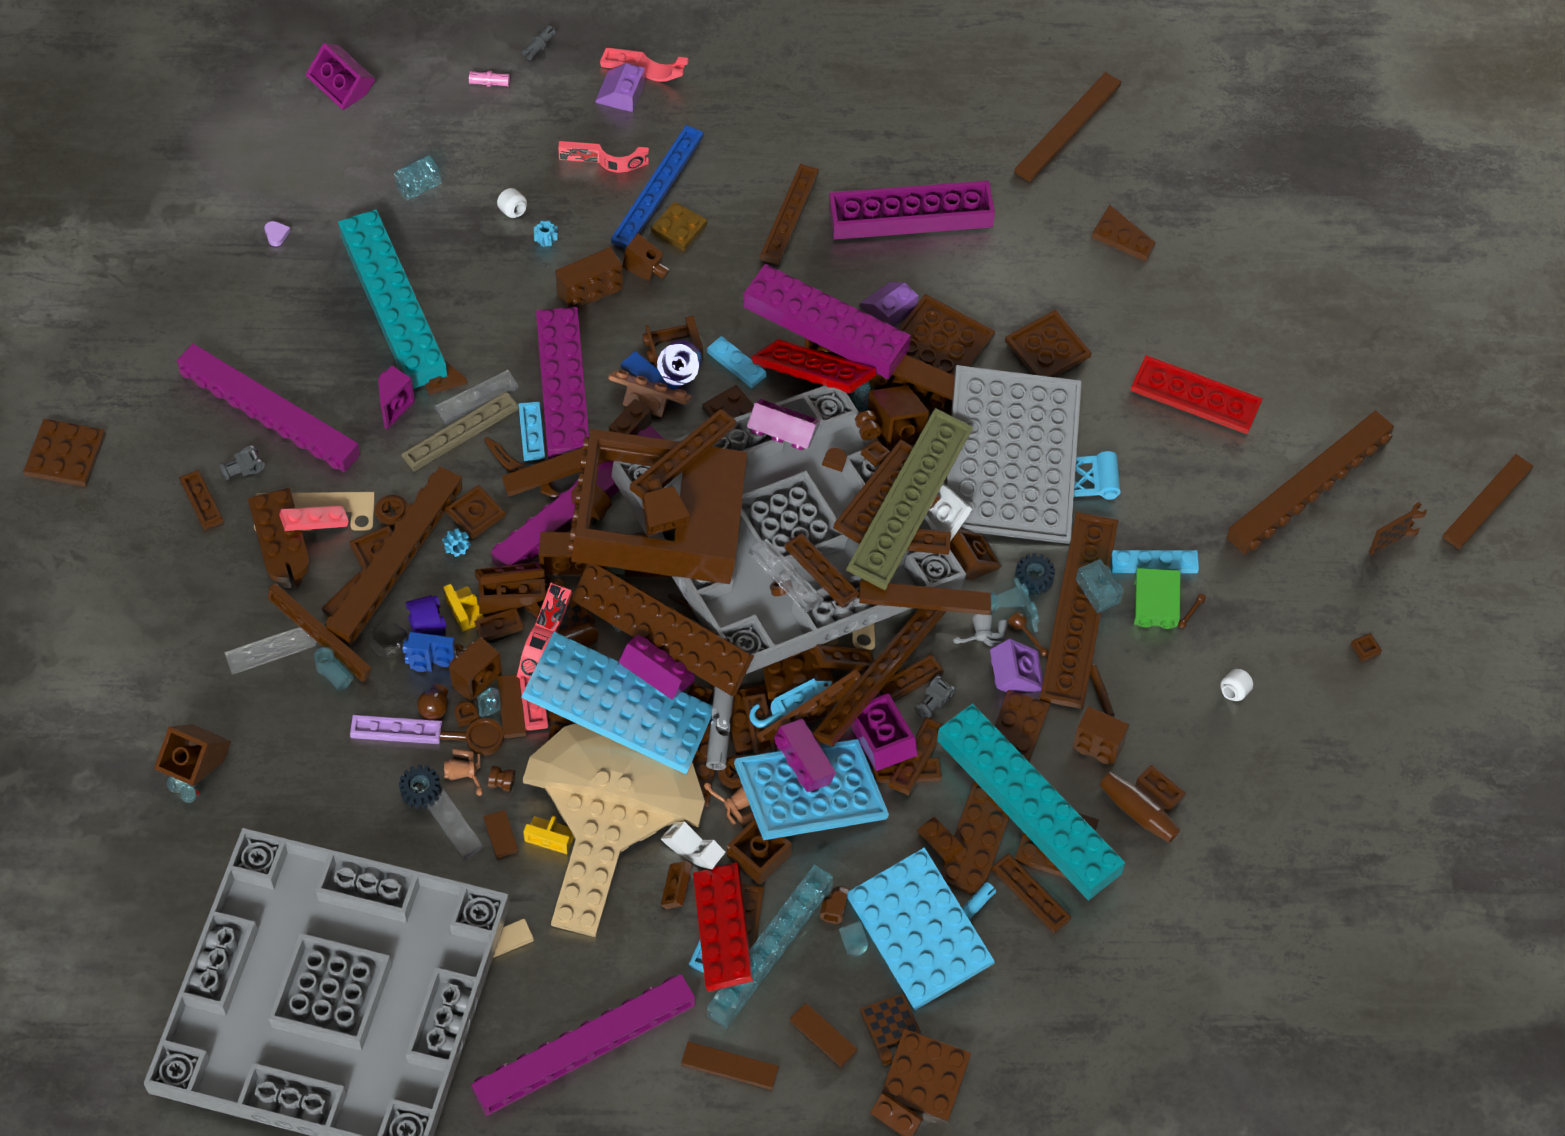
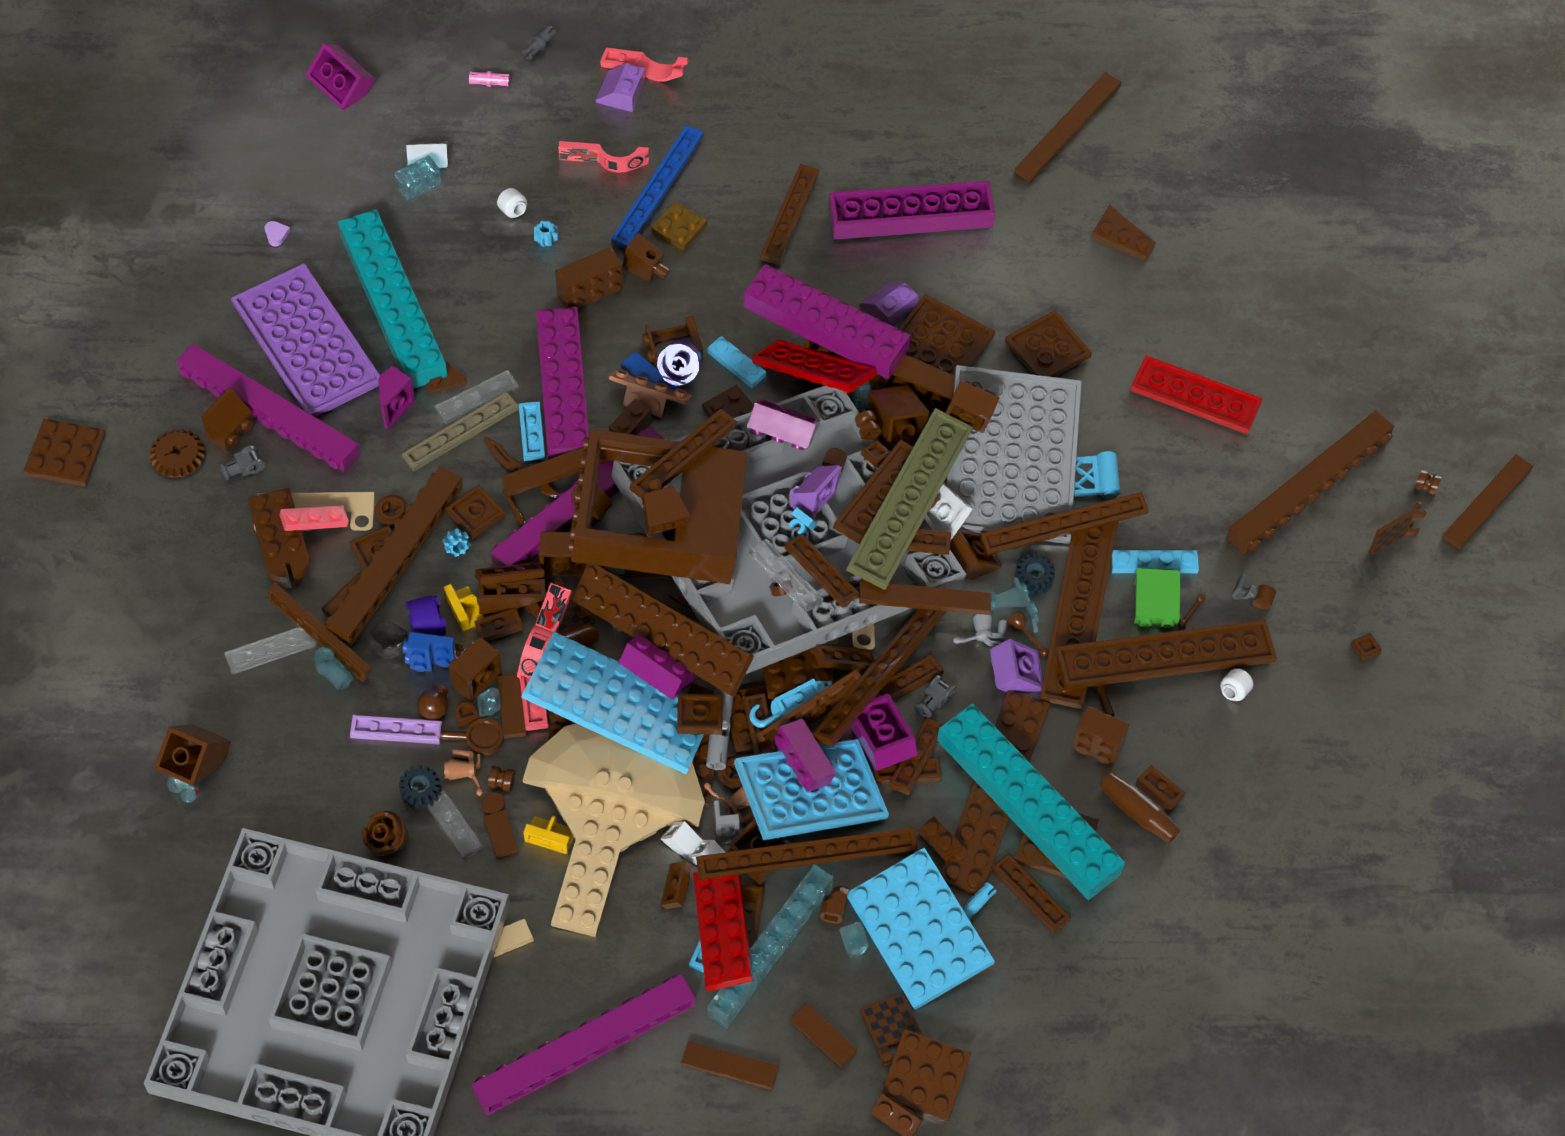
reddish brown tile [179,470,224,530] -> none
clear light blue brick [1076,559,1123,614] -> none
none -> reddish brown gear [149,428,205,478]
none -> reddish brown slope [201,388,254,452]
none -> medium lavender plate [231,263,380,417]
none -> reddish brown cone [362,811,408,856]
none -> panel [406,141,448,169]
none -> reddish brown tile [482,792,505,815]
none -> reddish brown piece [503,489,526,528]
none -> reddish brown tile [677,694,723,735]
none -> reddish brown plate [696,828,918,880]
none -> light grey panel [714,800,739,844]
none -> medium azure tile [789,507,817,535]
none -> medium lavender slope [790,465,842,519]
none -> reddish brown brick [946,380,1000,434]
none -> reddish brown plate [980,492,1149,556]
none -> reddish brown plate [1055,620,1277,690]
none -> leg [1232,573,1276,610]
none -> reddish brown wheel [1414,469,1442,496]

